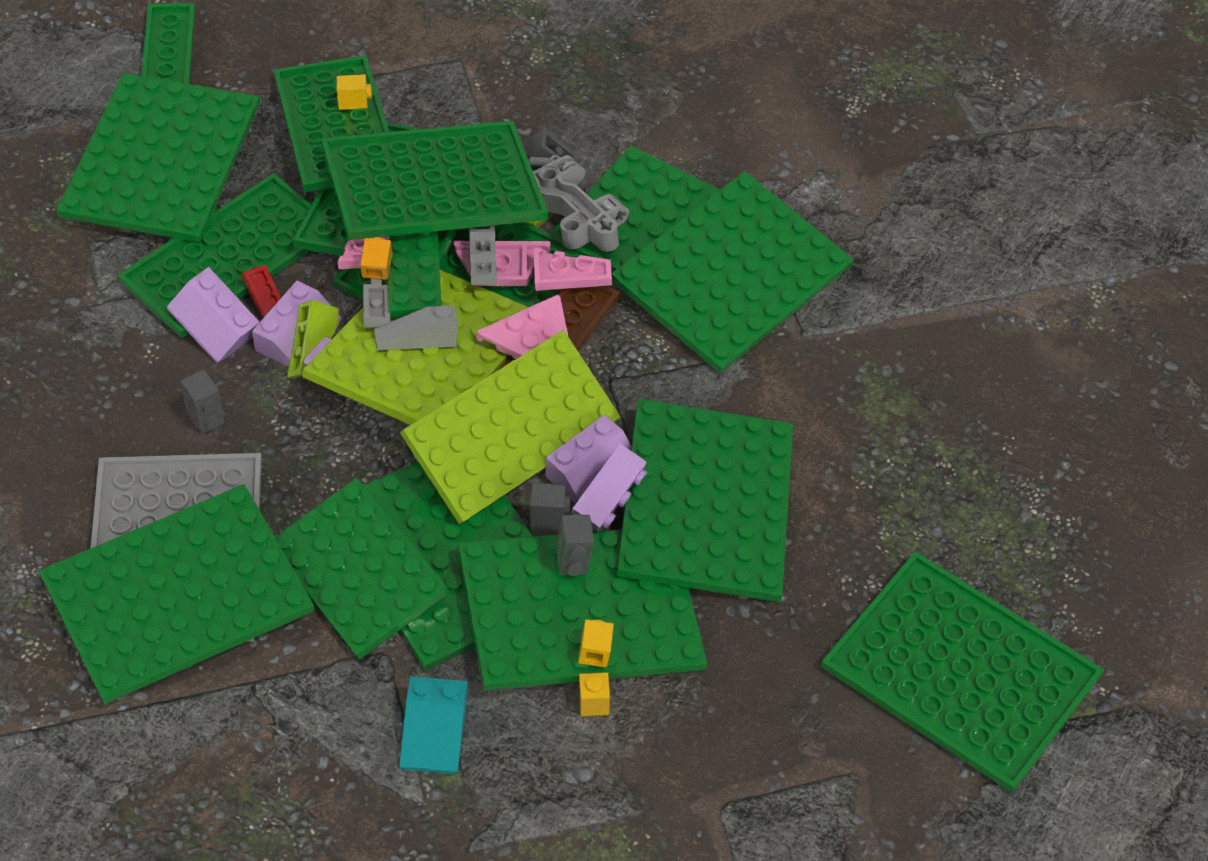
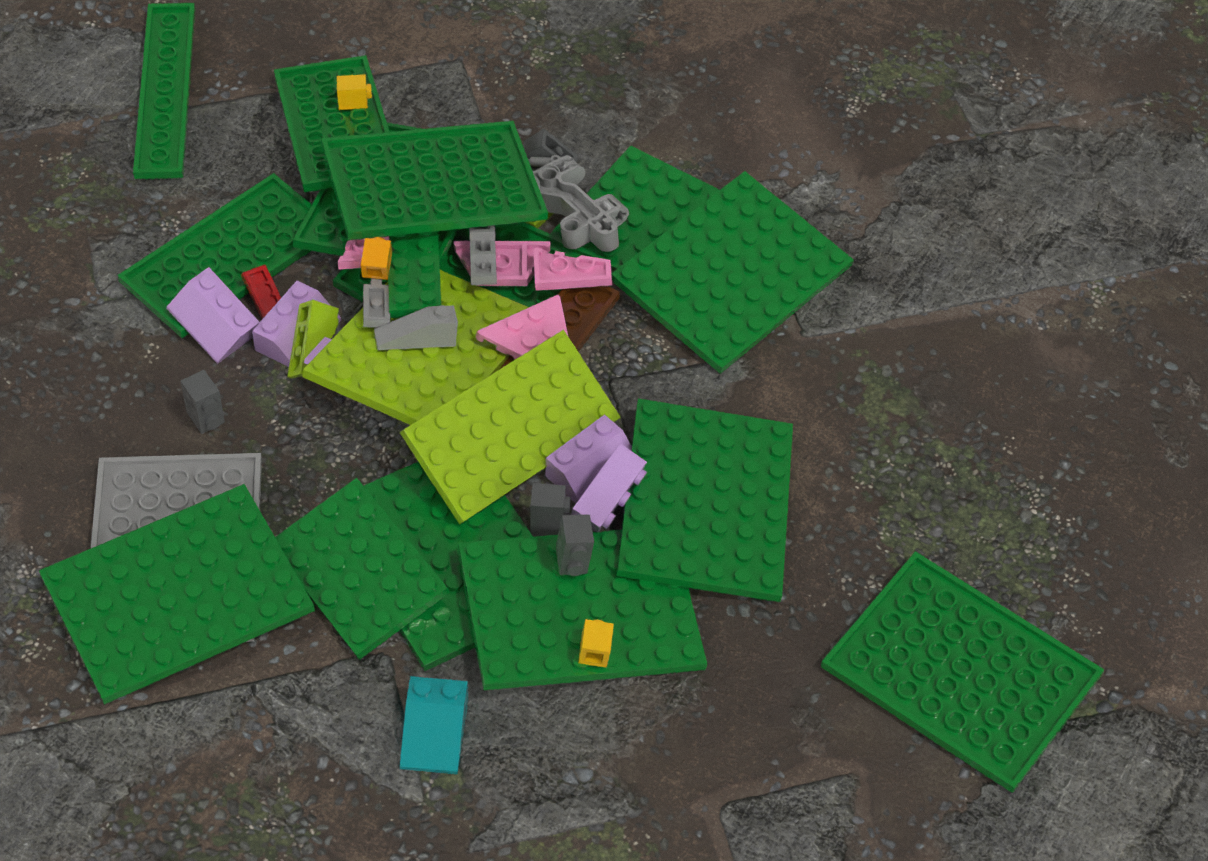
green plate [56,73,260,242] -> none
yellow brick [579,673,610,716] -> none

